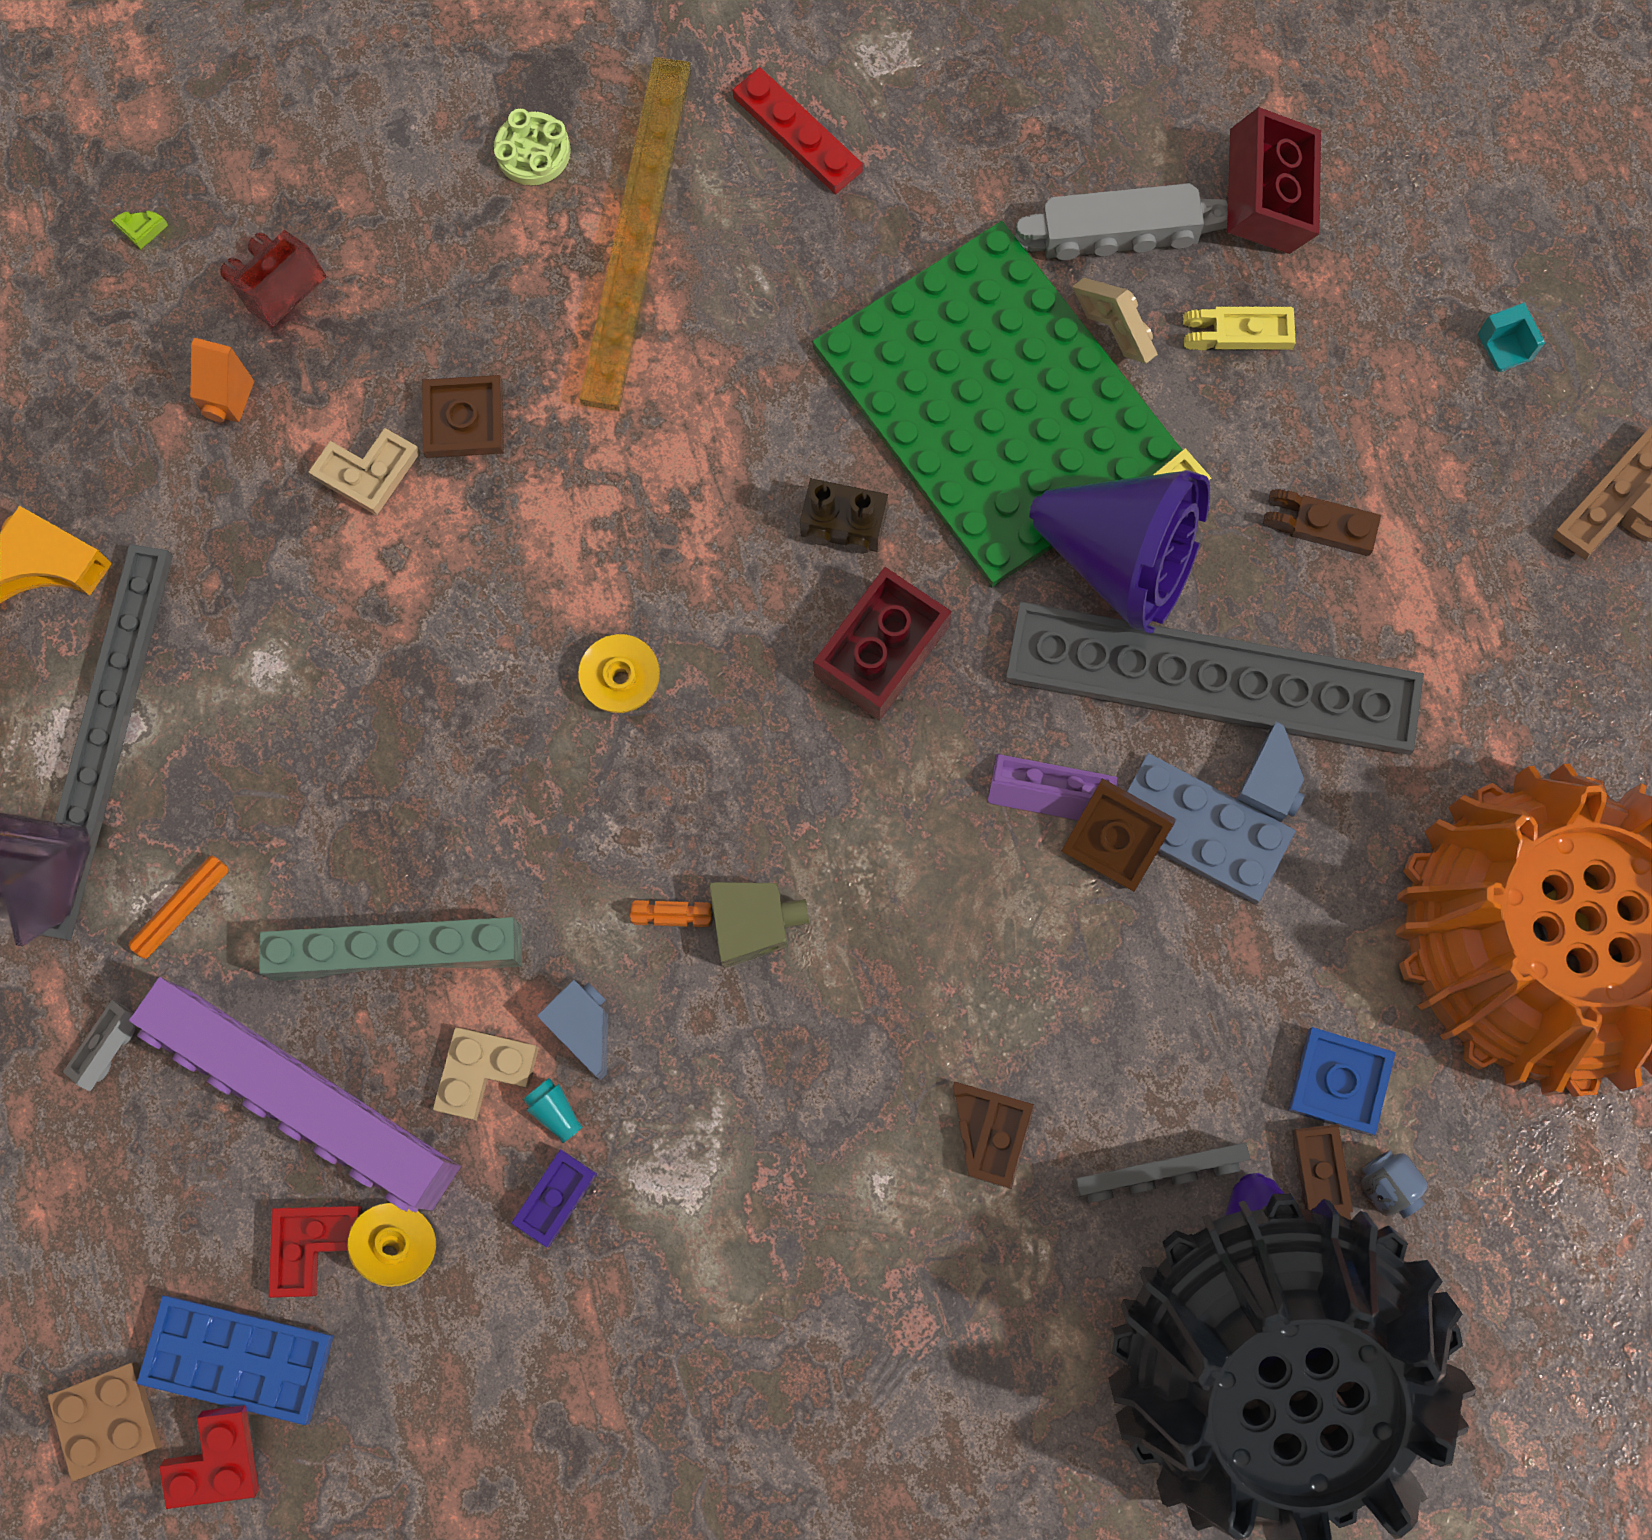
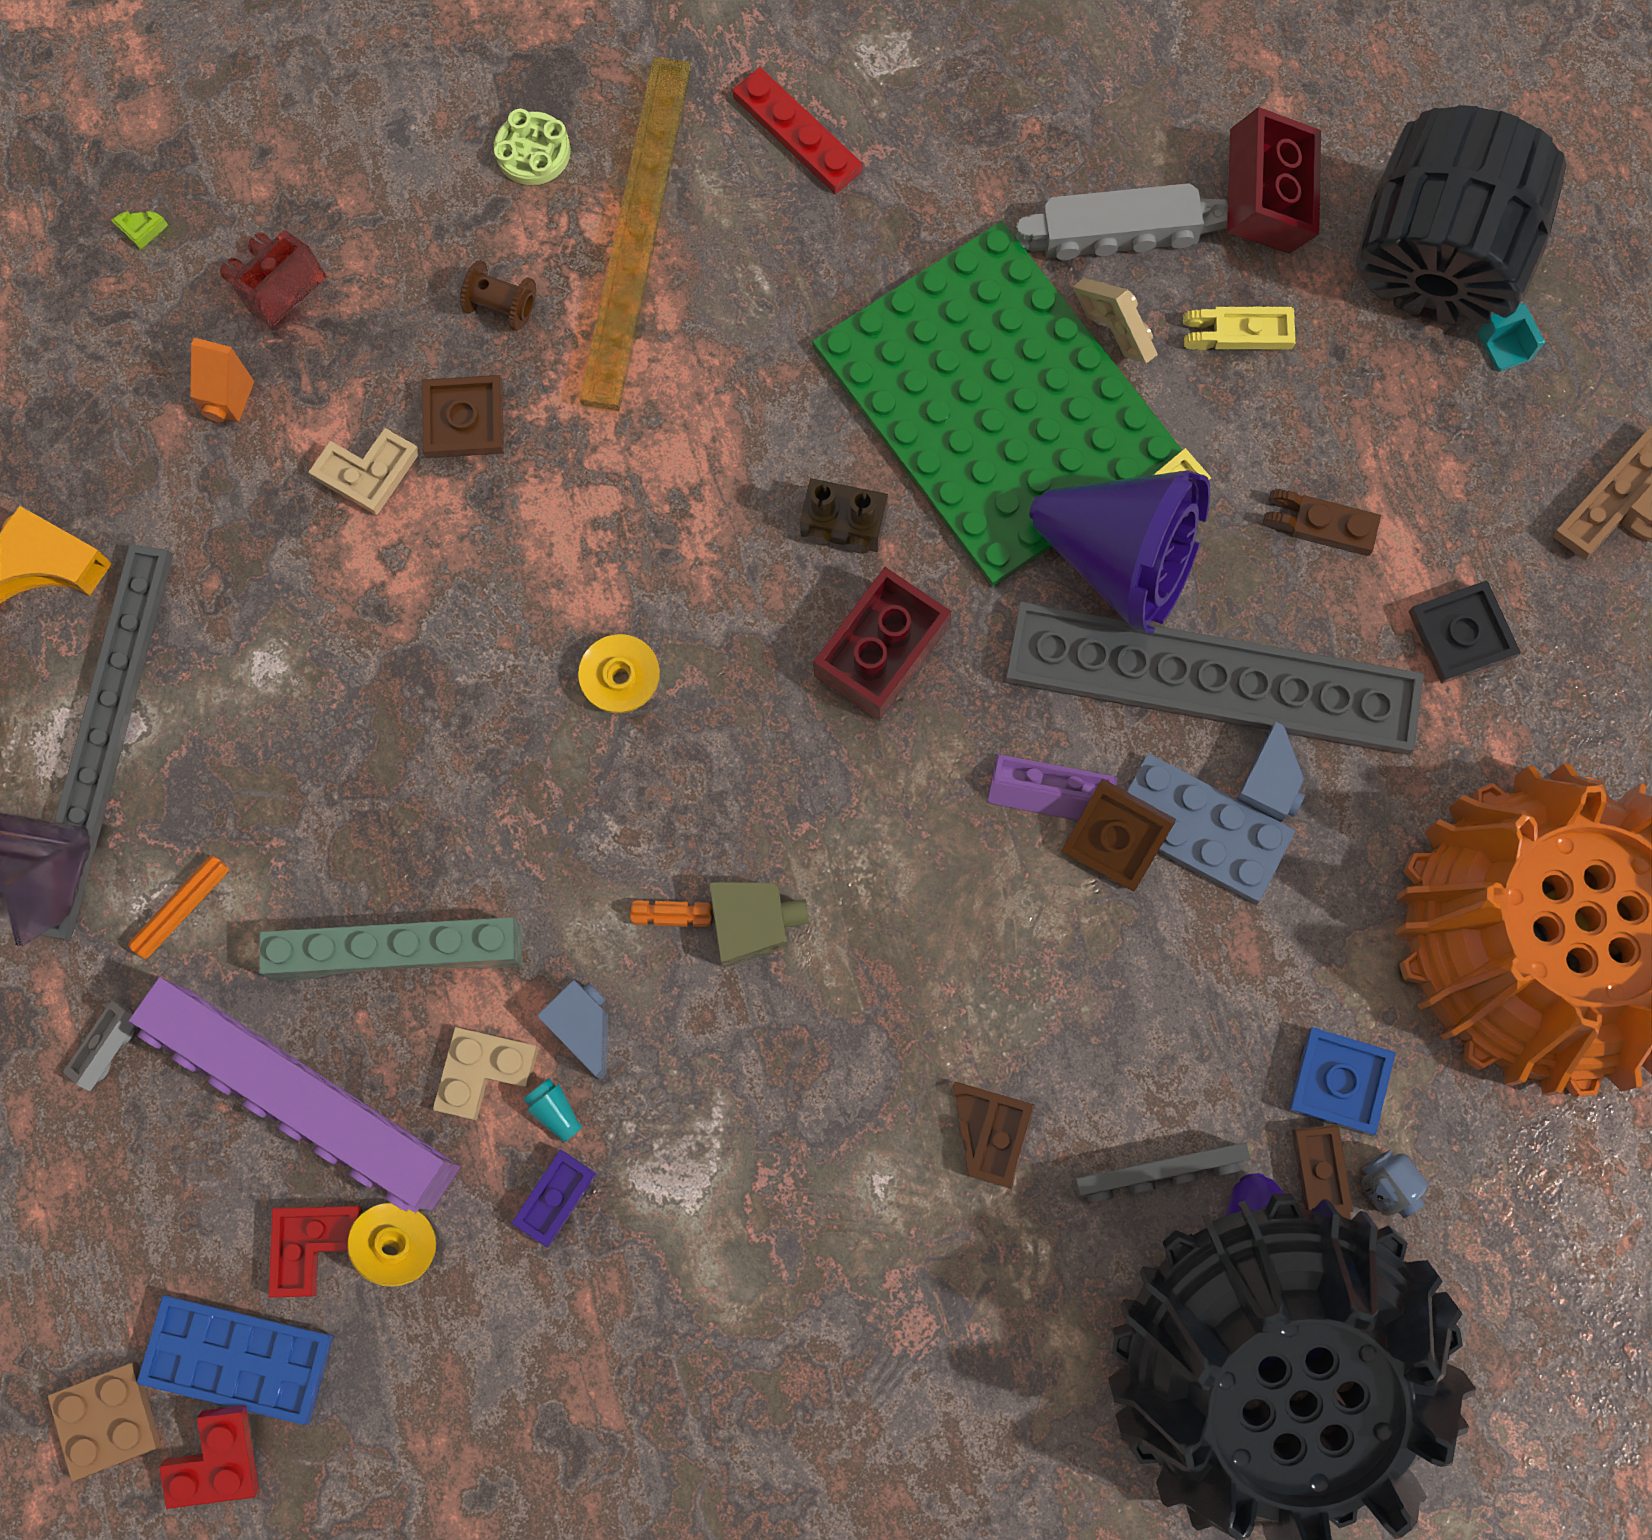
none -> reddish brown hose [460,260,536,331]
none -> black wheel [1356,105,1567,325]
none -> black plate [1408,580,1521,684]

